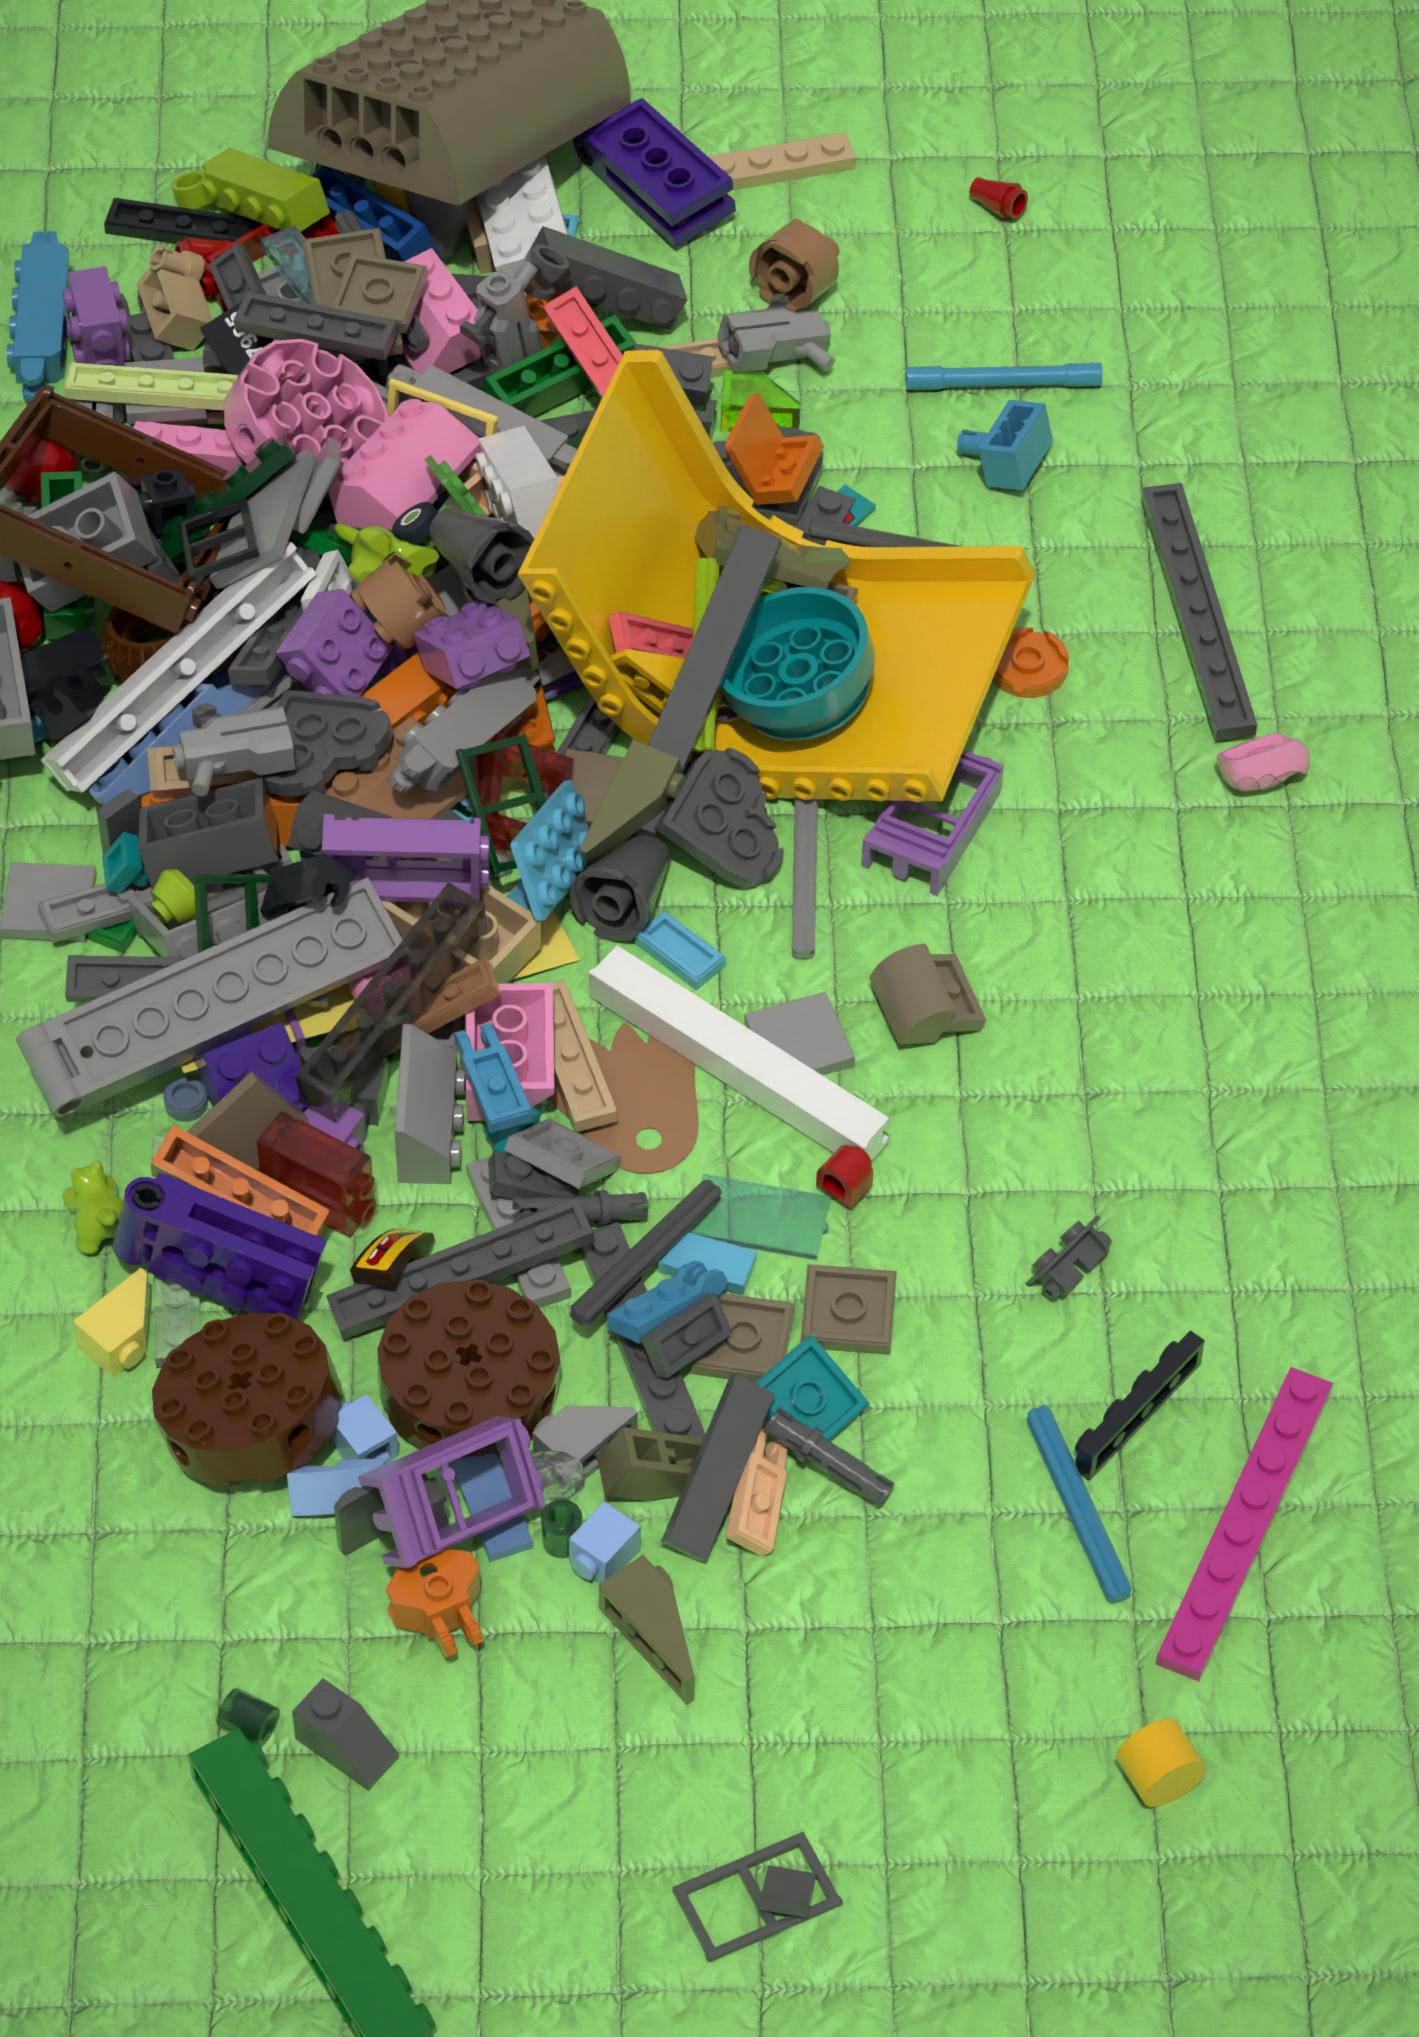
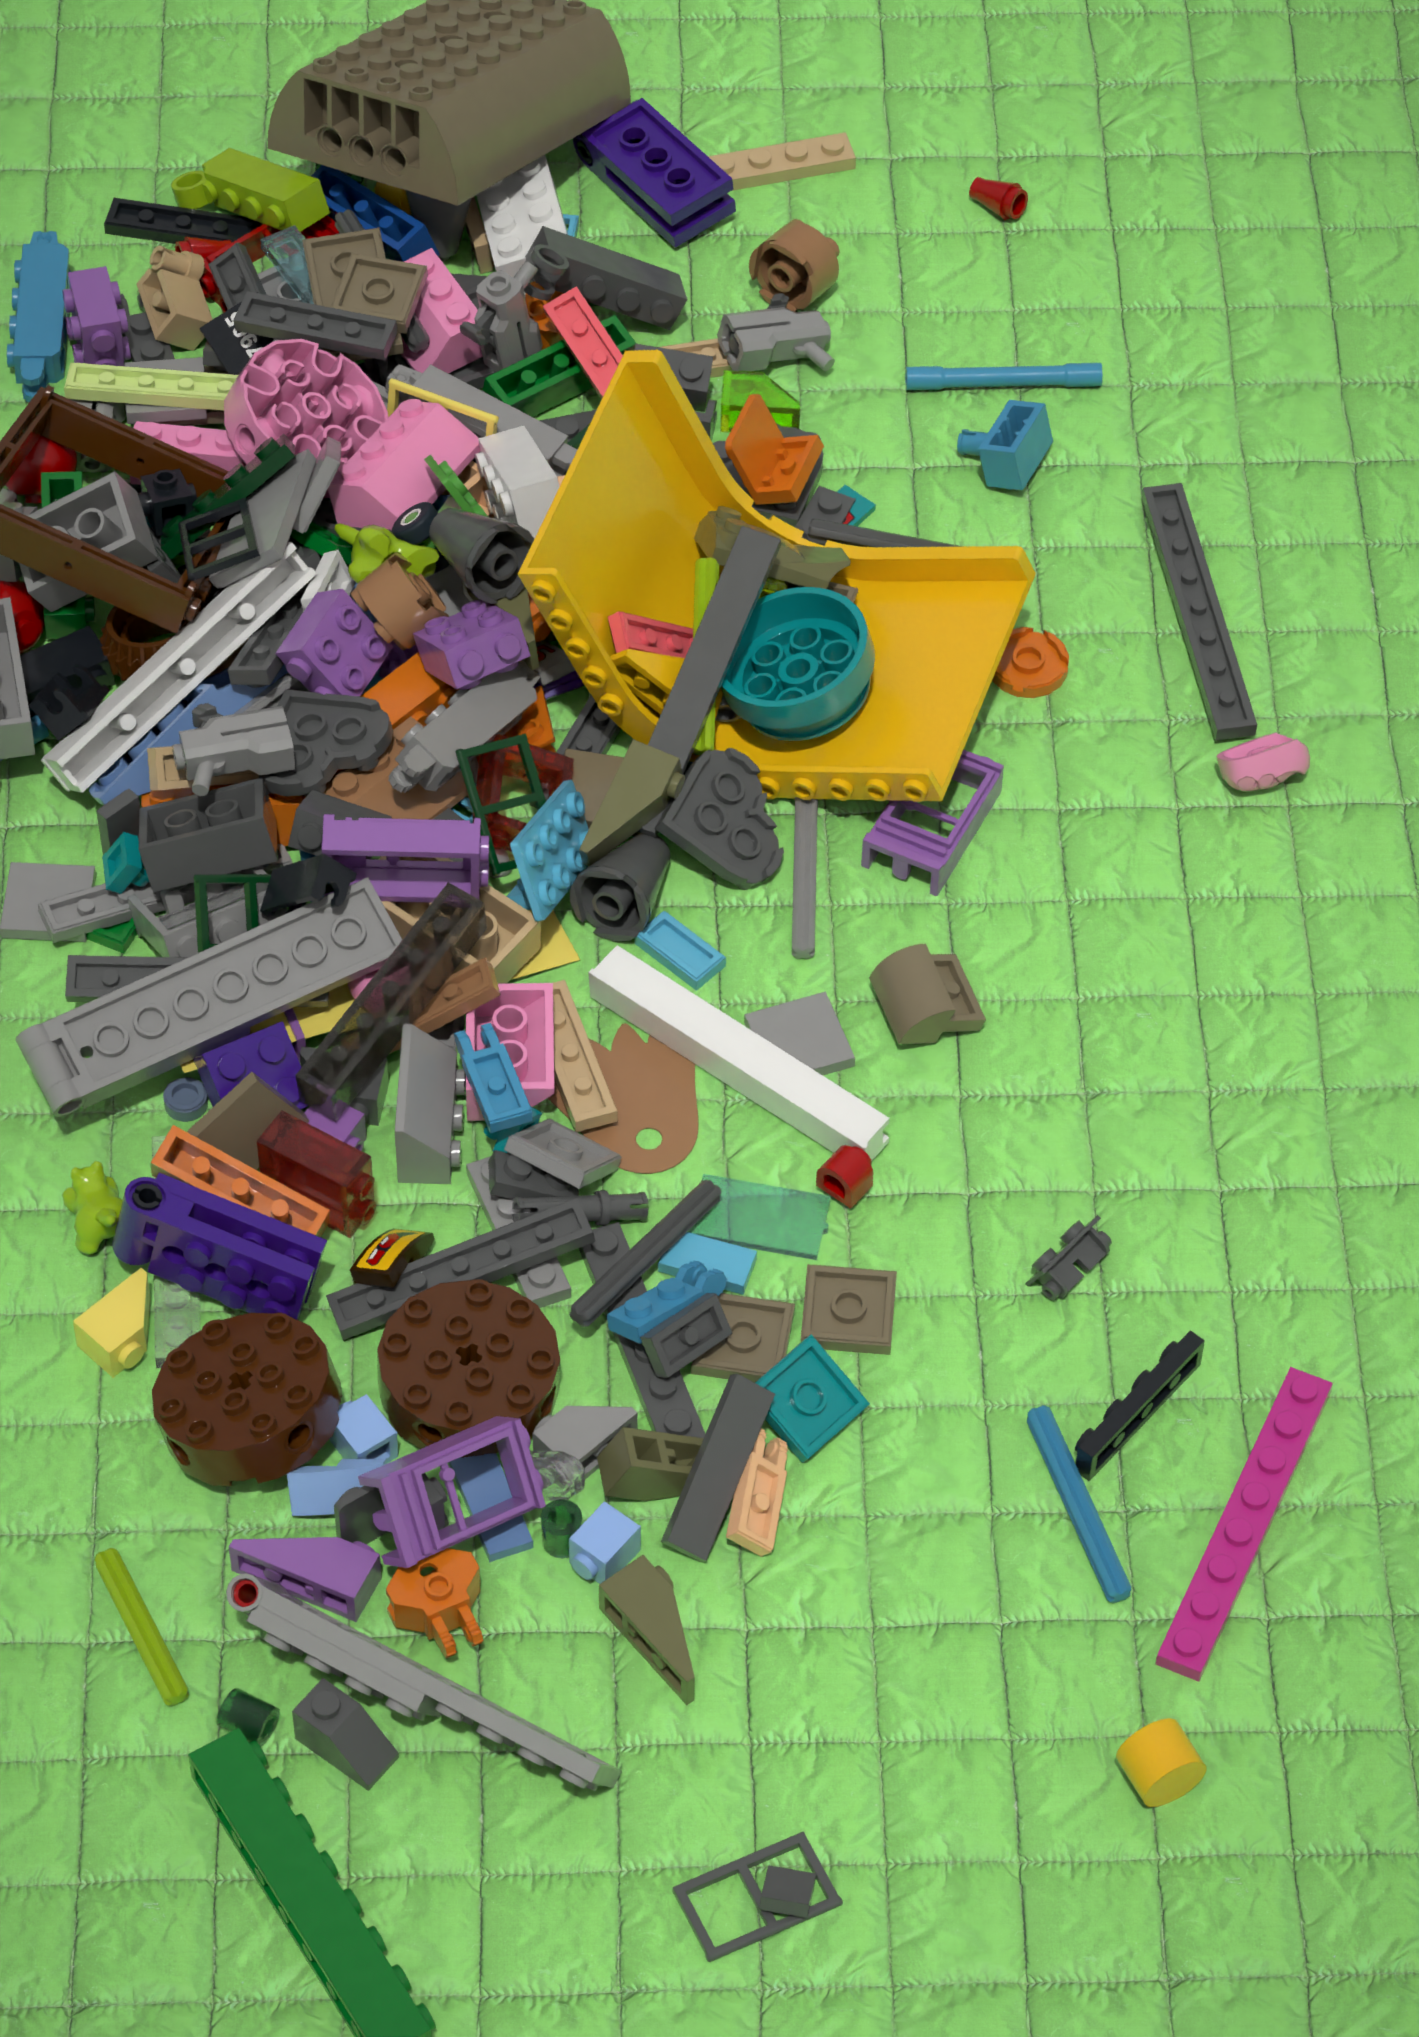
lime cone [150,869,196,925] -> none
dark grey pin [763,1406,895,1508] -> none
none -> lime axle [95,1548,189,1706]
none -> light grey hinge [226,1574,622,1791]
none -> medium lavender slope [229,1537,382,1622]

